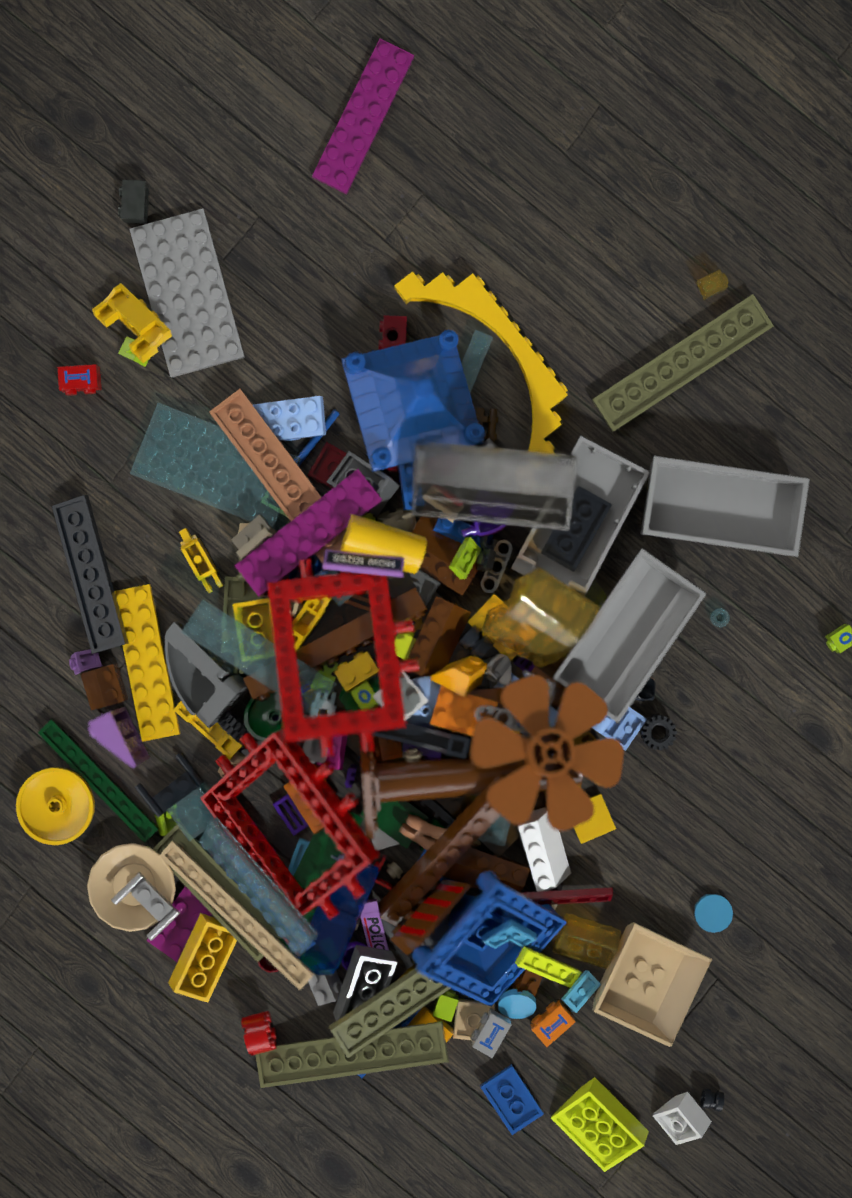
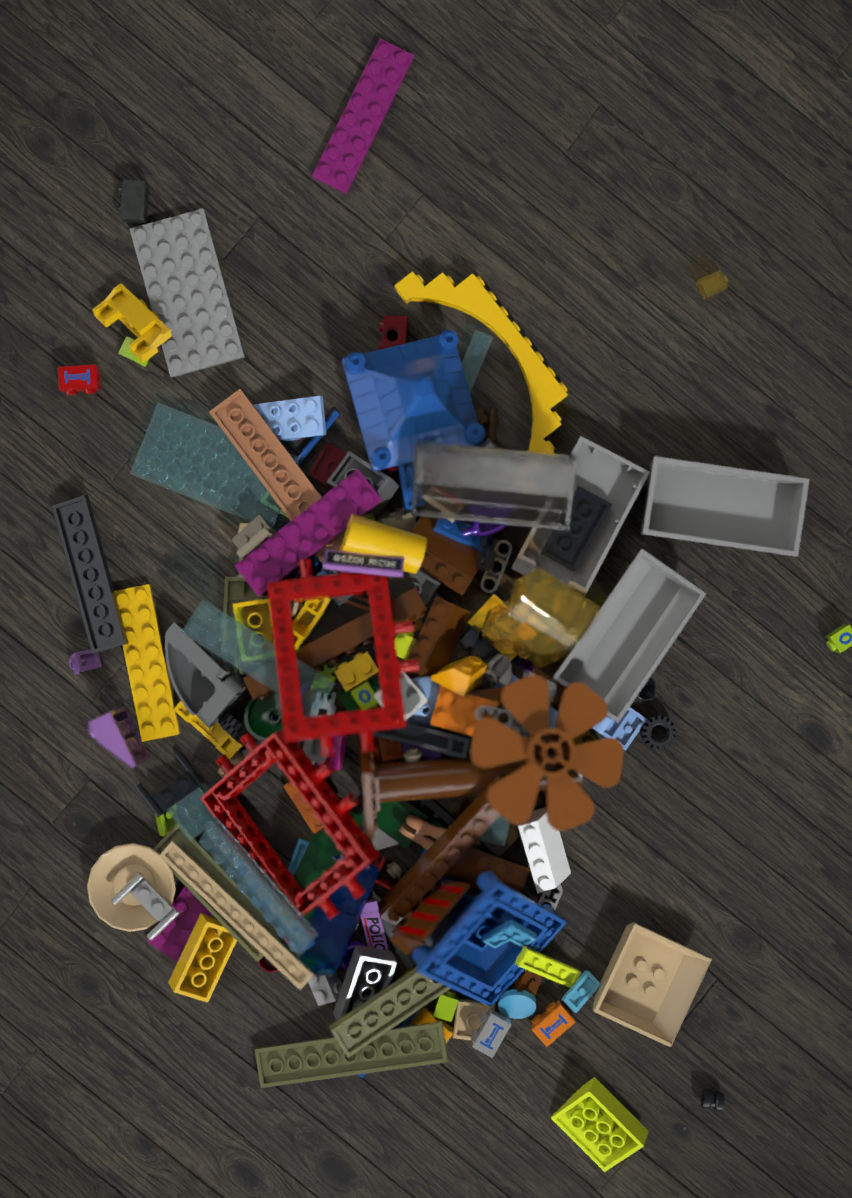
yellow dish [16,767,95,845] -> none
dark green plate [38,719,159,843] -> none
reddish brown slope [80,663,129,711] -> none
yellow hinge [179,528,223,593] -> none
red brick [241,1011,277,1056] -> none
dark purple tile [273,794,308,836] -> none
dark purple tile [345,764,358,788] -> none
lime plate [449,537,482,579] -> none
blue plate [480,1064,544,1135] -> none
dark red tile [520,887,613,905] -> none
clear yellow slope [552,913,621,969] -> none
yellow tile [574,793,616,844] -> none
olive plate [592,294,774,432] -> none
white slope [652,1092,712,1145] -> none
dark azure tile [694,894,733,933] -> none
clear light blue plate [710,608,730,627] -> none

